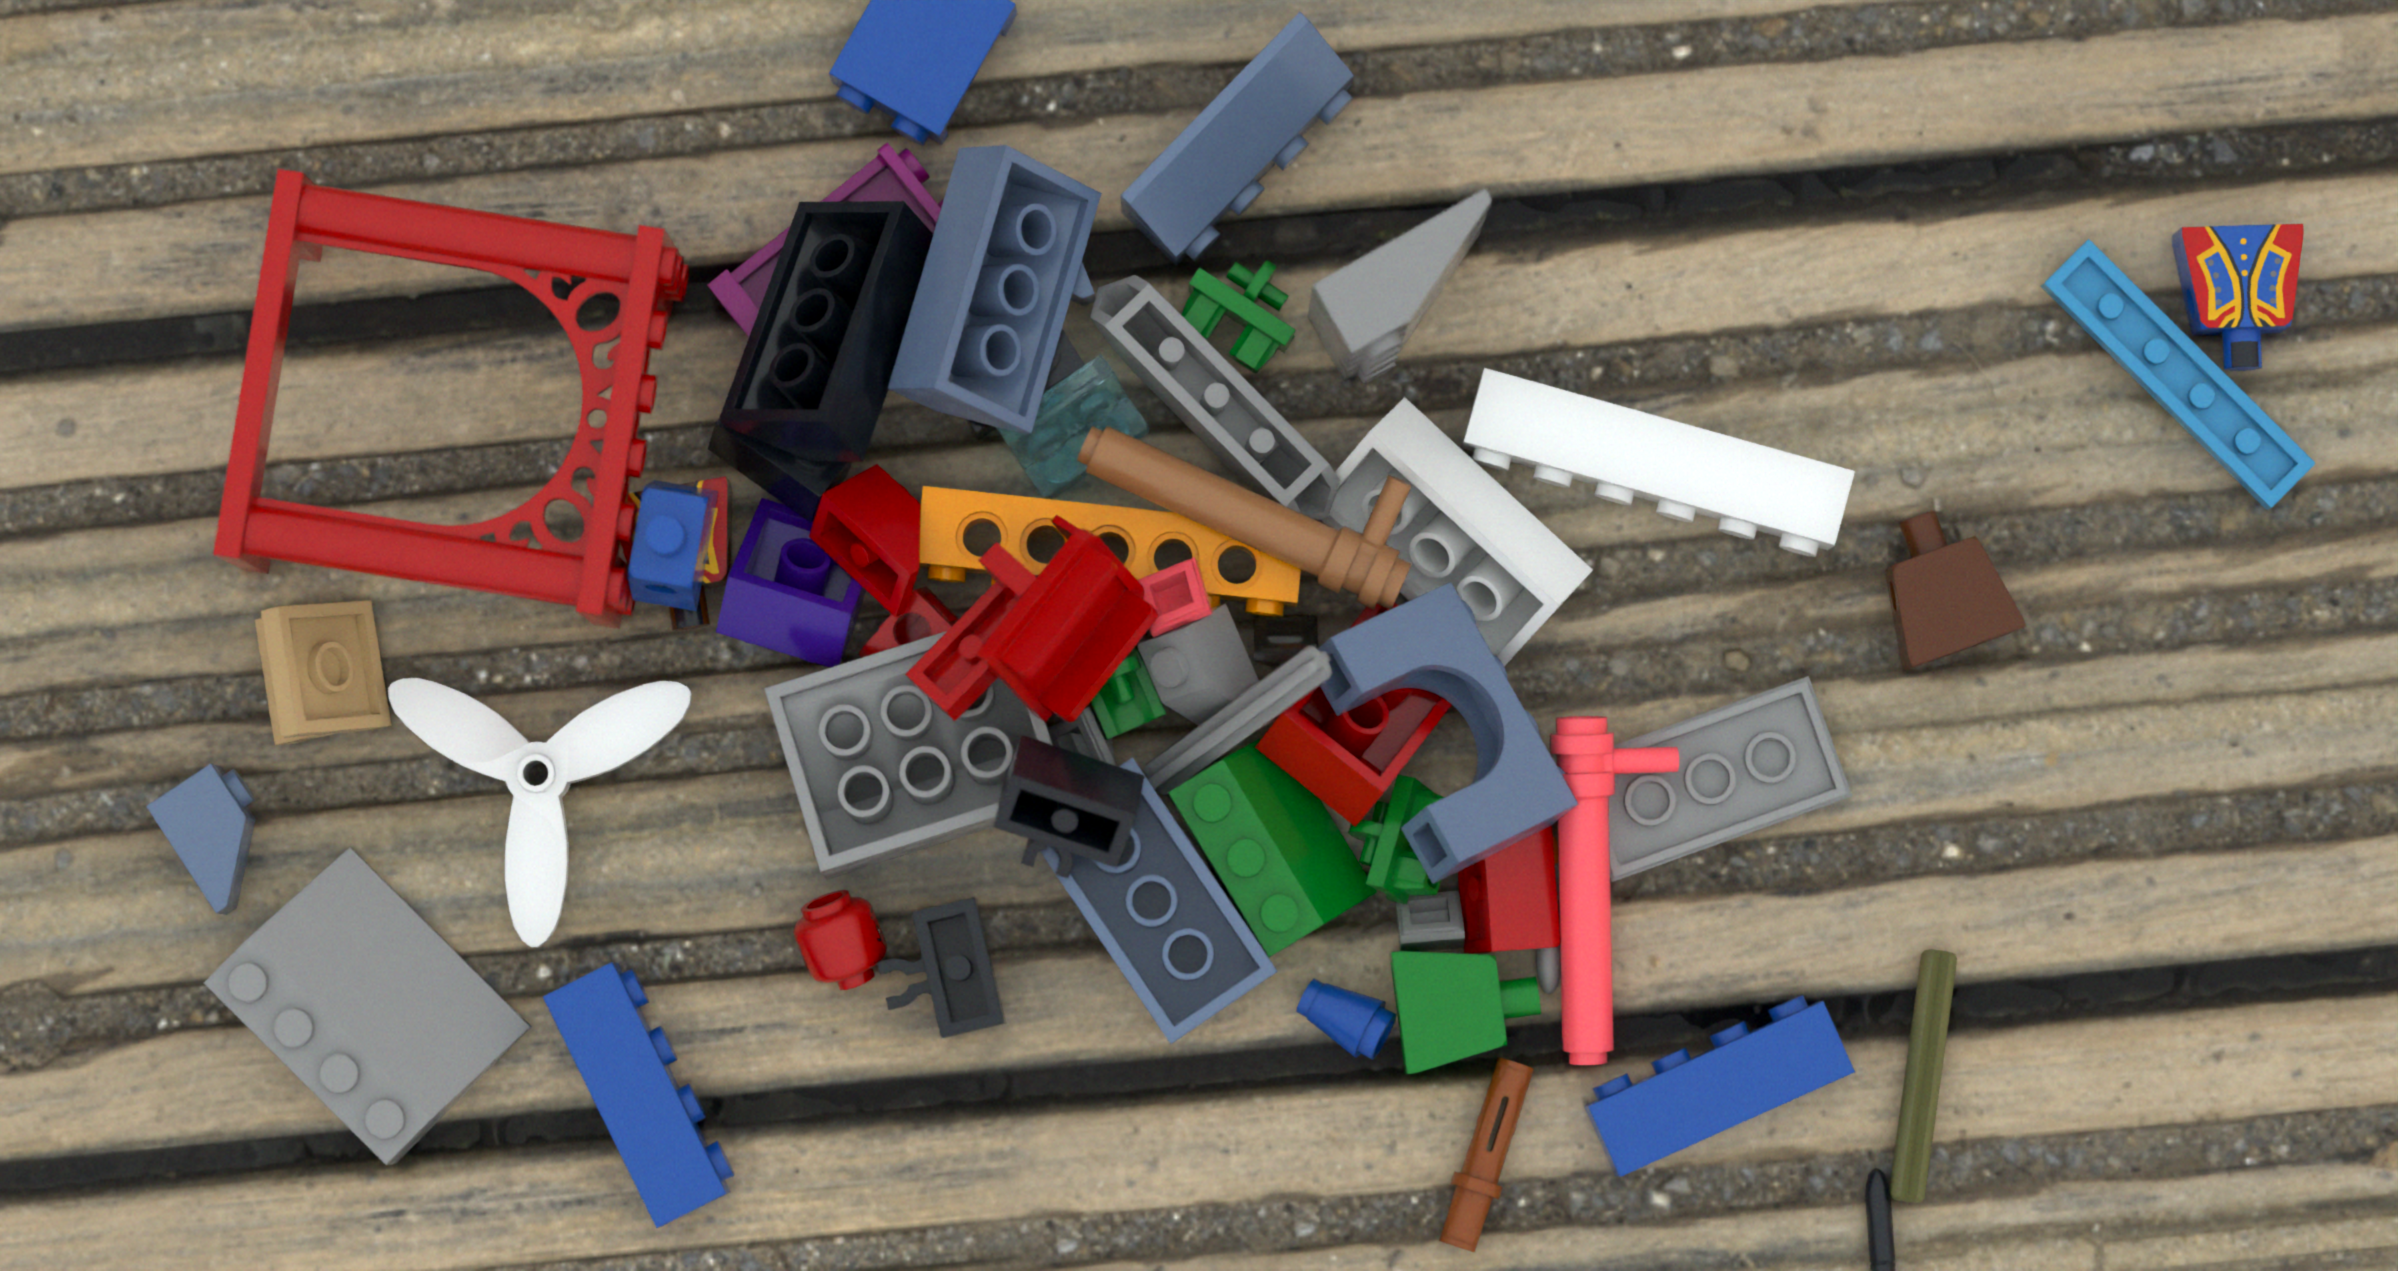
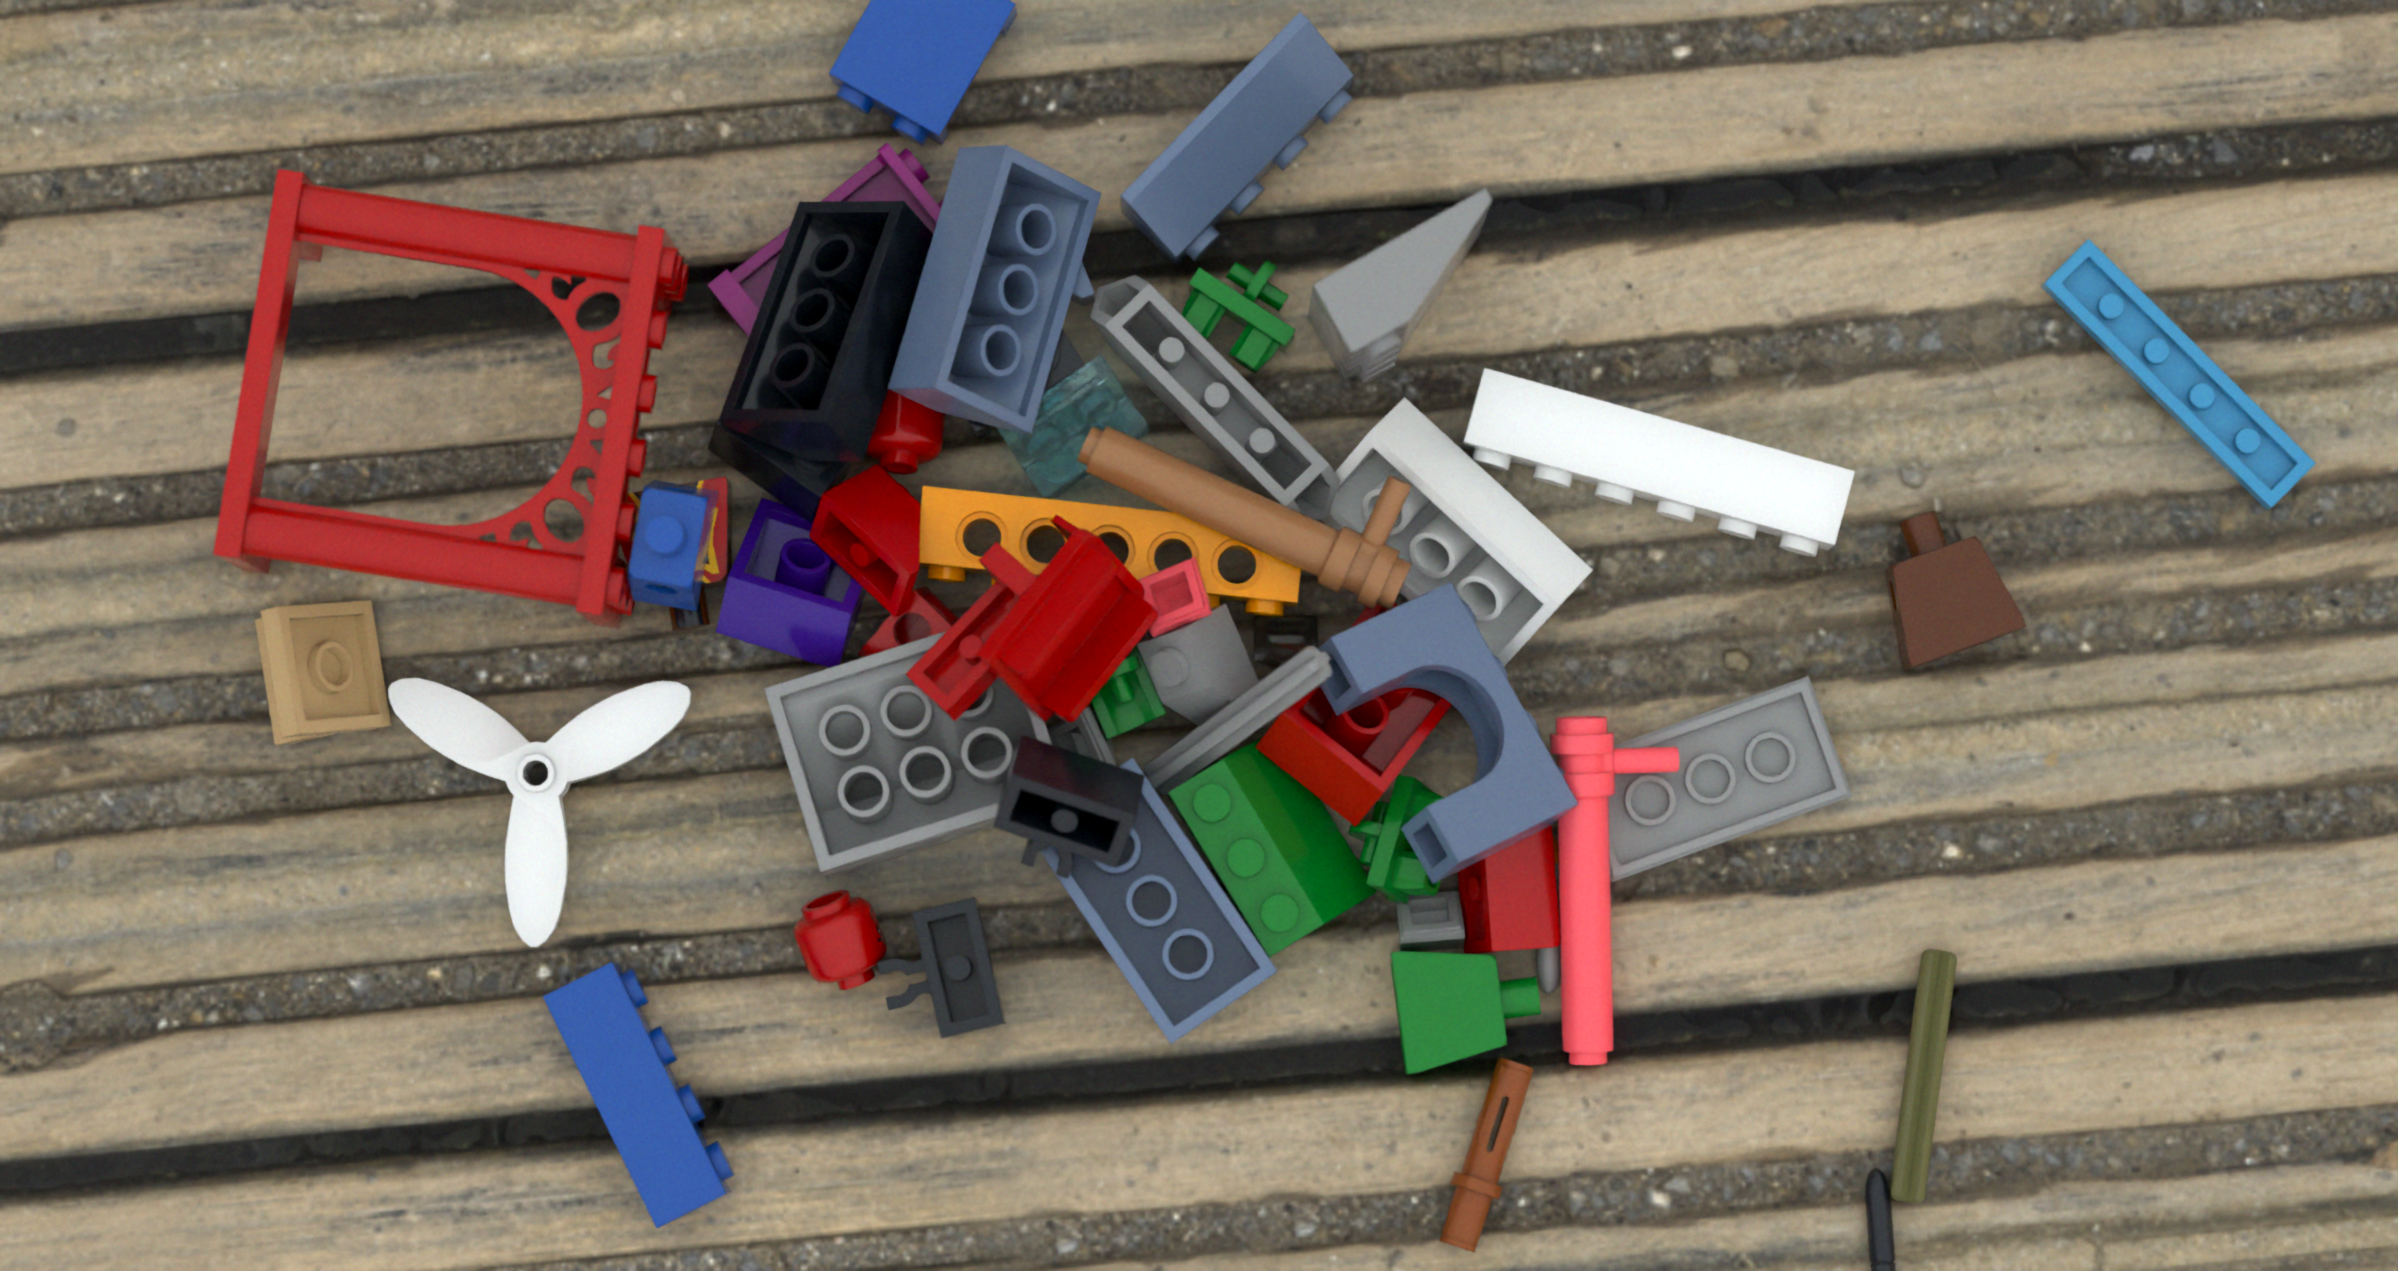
sand blue slope [146,764,256,915] -> none
light grey slope [204,847,532,1165] -> none
blue cone [1296,978,1397,1060] -> none
blue brick [1584,995,1855,1177] -> none
torso [2172,224,2304,371] -> none
none -> red head [866,390,946,475]

